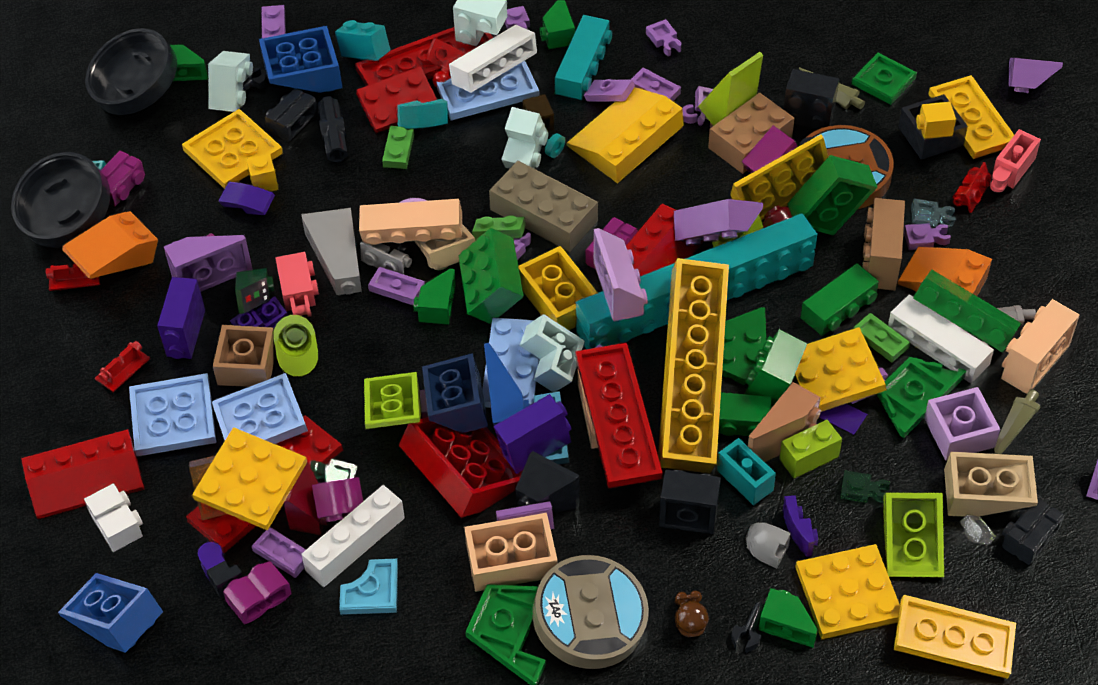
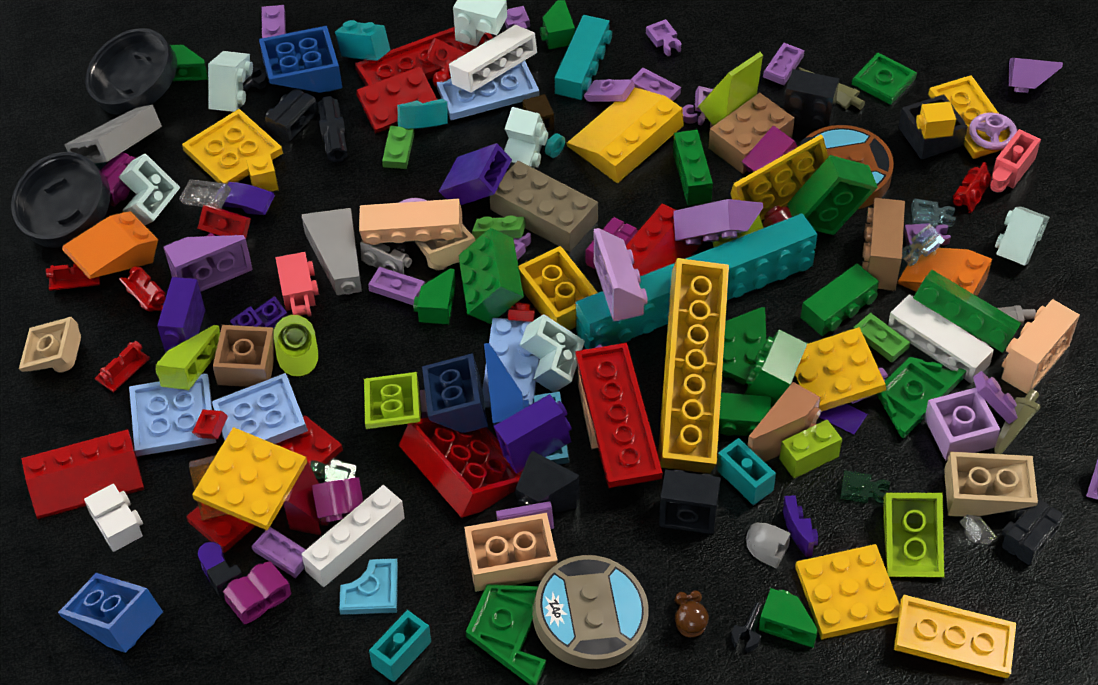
slope [235,268,274,314] -> none
none -> tan slope [19,317,81,372]
none -> light grey slope [65,105,162,164]
none -> light aqua brick [119,154,180,225]
none -> red hinge [119,266,166,311]
none -> lime slope [156,325,220,390]
none -> clear plate [179,180,231,209]
none -> red plate [192,409,228,439]
none -> red plate [198,205,251,238]
none -> teal brick [369,610,431,683]
none -> dark purple brick [439,143,512,205]
none -> red plate [508,303,536,322]
none -> green brick [673,130,713,206]
none -> medium lavender plate [763,43,805,85]
none -> clear light blue plate [902,224,945,266]
none -> lavender piece [969,113,1017,150]
none -> medium lavender plate [973,371,1018,424]
none -> light aqua brick [995,207,1050,265]

